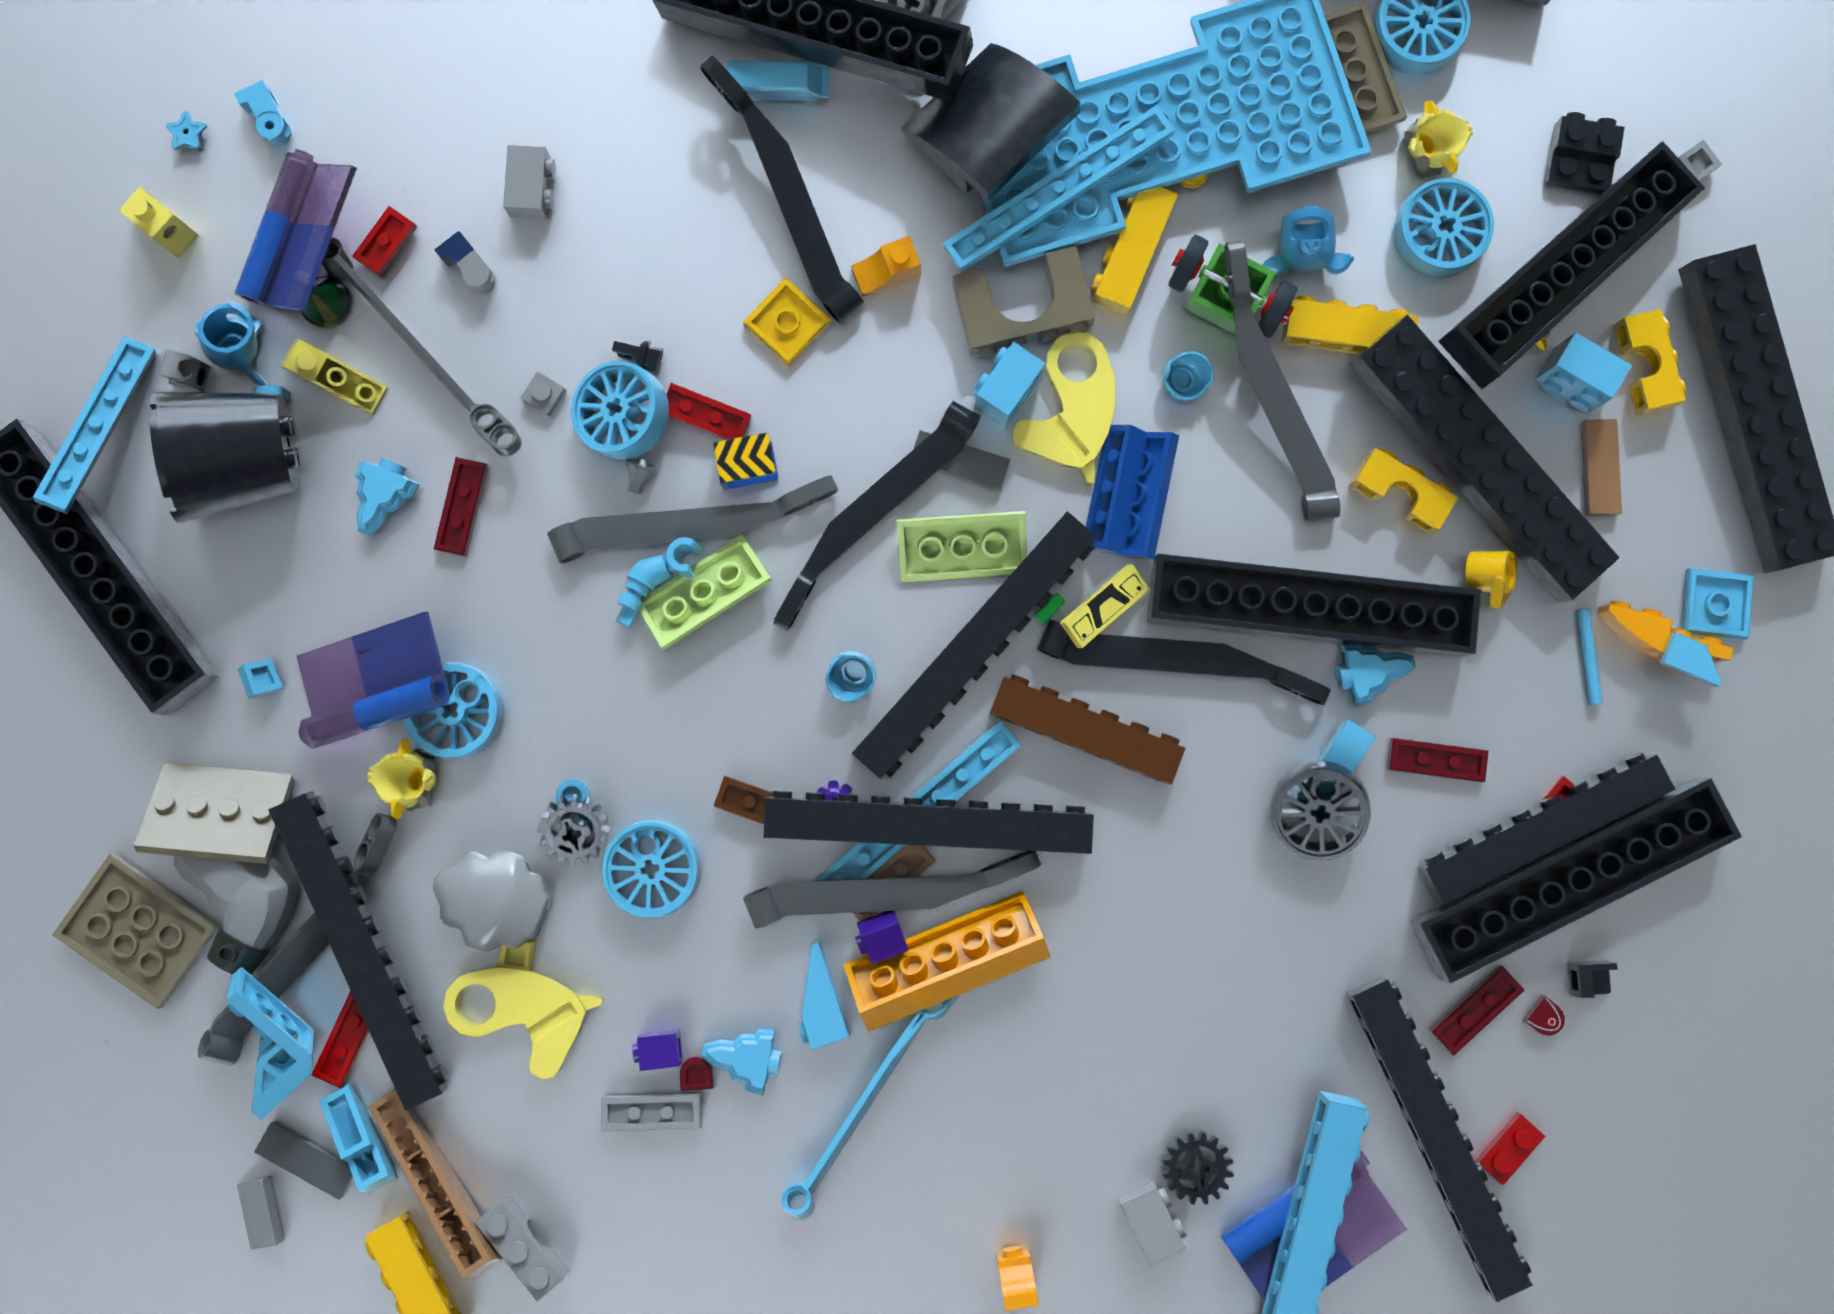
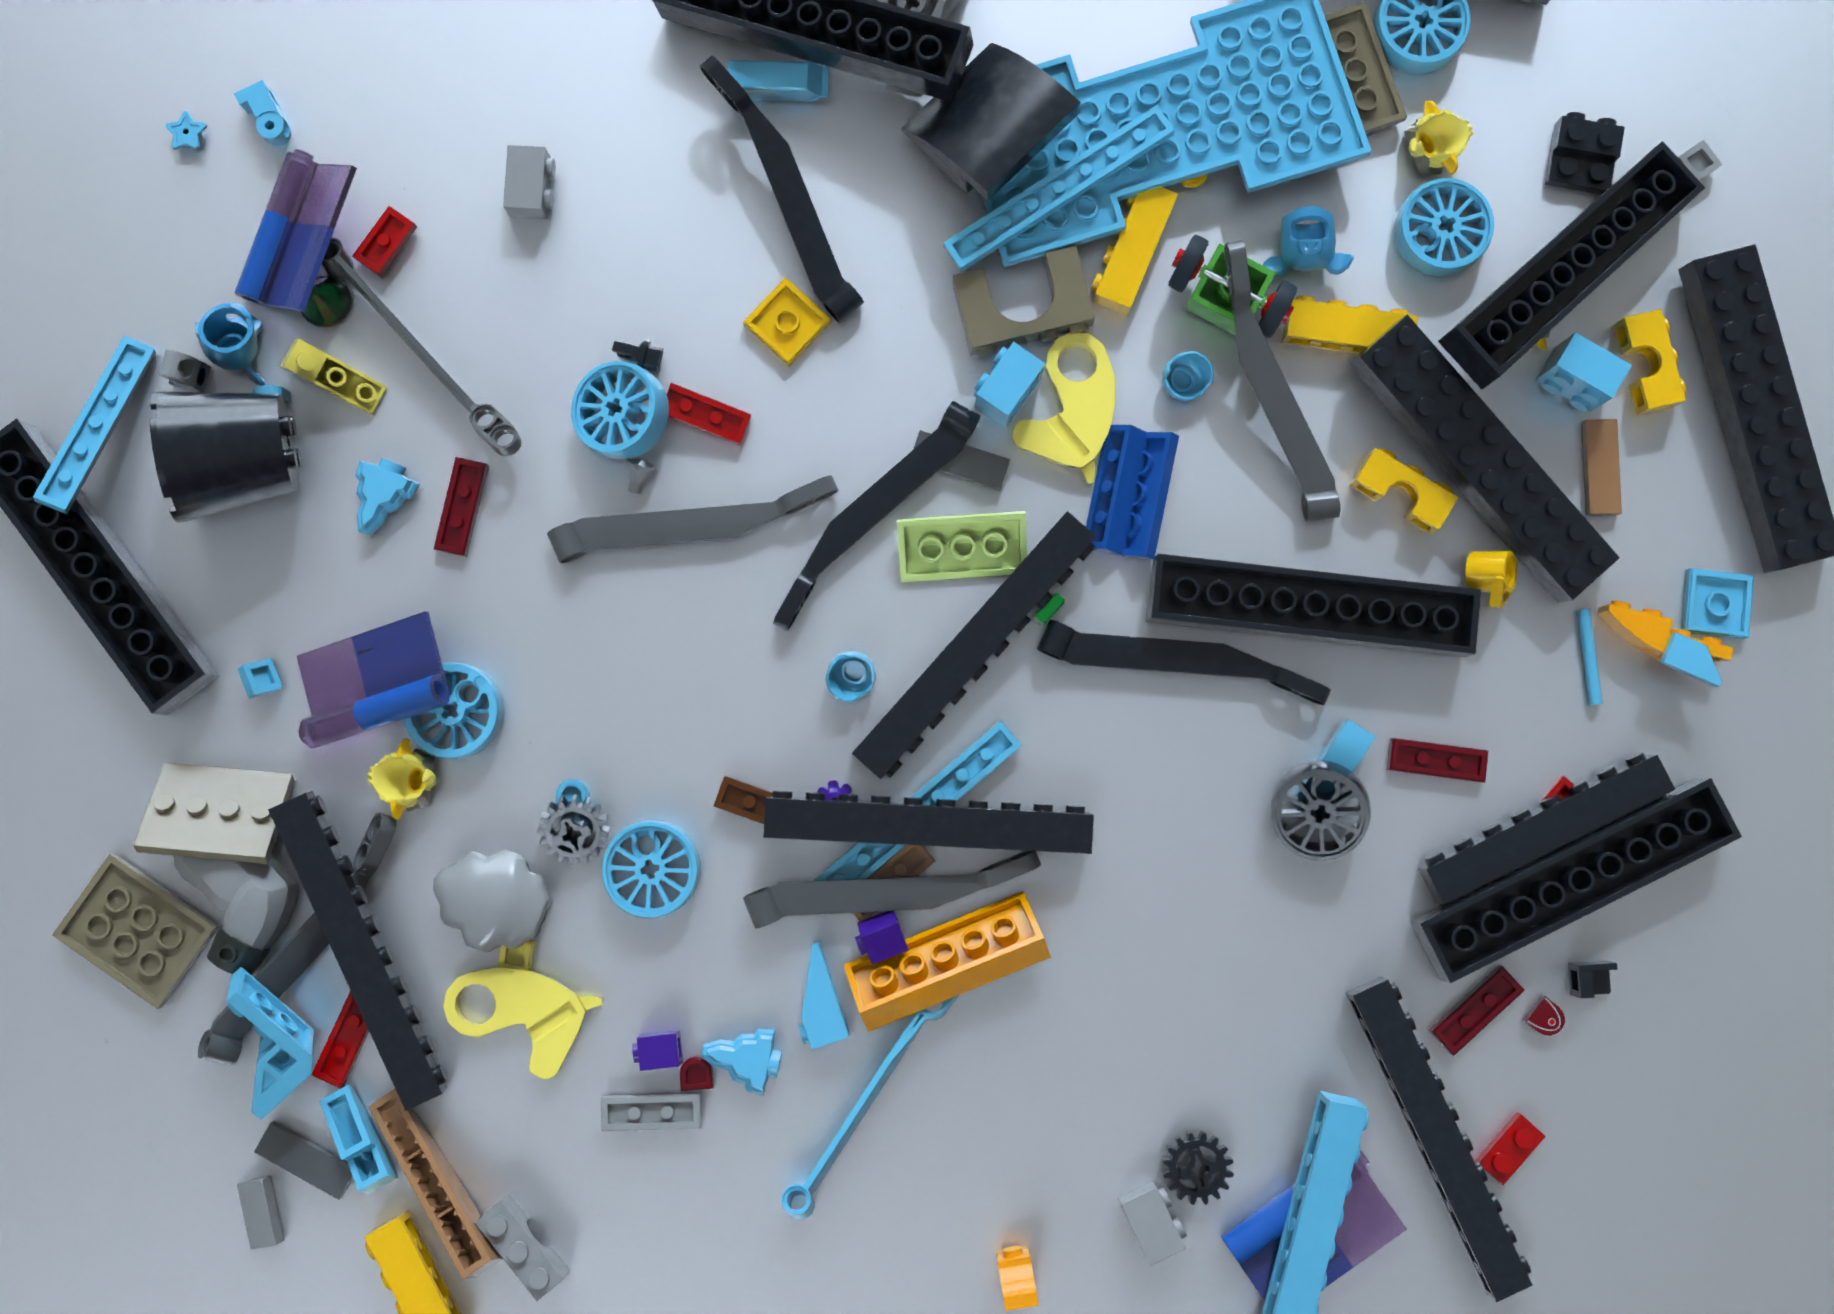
light yellow torso [119,187,198,258] -> none
leg [434,231,495,294] -> none
light grey plate [521,371,567,417] -> none
medium azure piece [616,537,703,627] -> none
yellowish green slope [639,534,772,651] -> none
piece [713,433,778,490] -> none
light orange arch [851,235,921,297] -> none
reddish brown brick [989,674,1186,785] -> none
light yellow tile [1060,564,1150,648] -> none
medium azure rock [1335,643,1416,707] -> none

